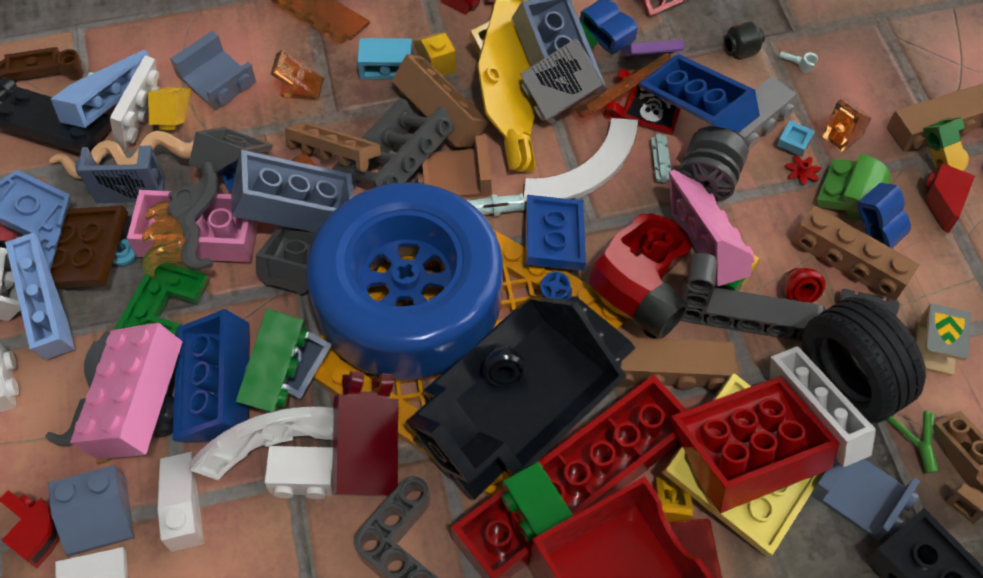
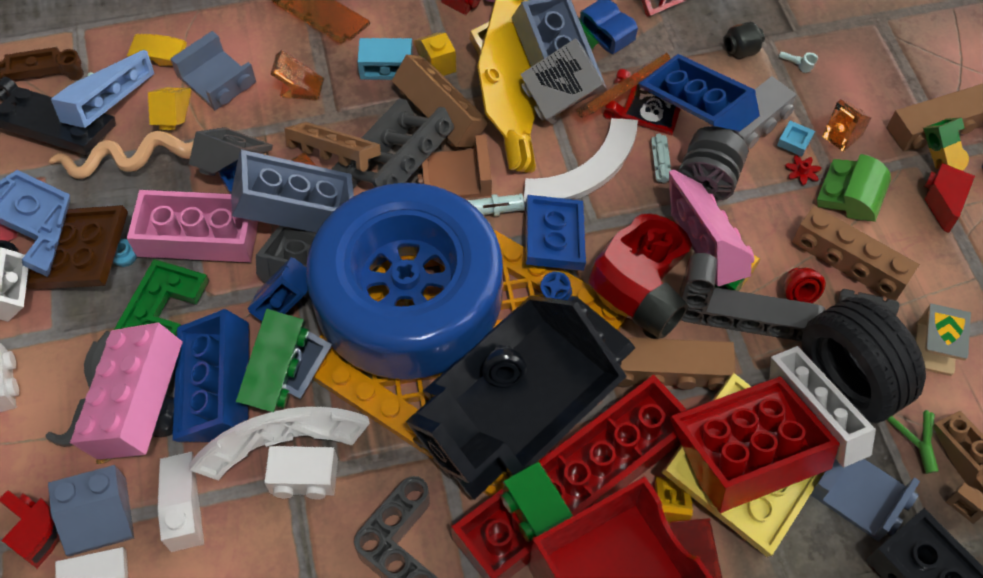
light blue slope [5,232,75,360] -> none
sand blue panel [75,145,166,203] -> none
white plate [110,56,160,152] -> none
piece [142,162,218,279] -> none
dark red tile [332,371,398,496] -> none
medium lavender tile [622,40,684,58] -> none
blue brick [857,183,911,248] -> none
none -> yellow slope [127,34,187,66]
none -> blue brick [248,257,308,321]

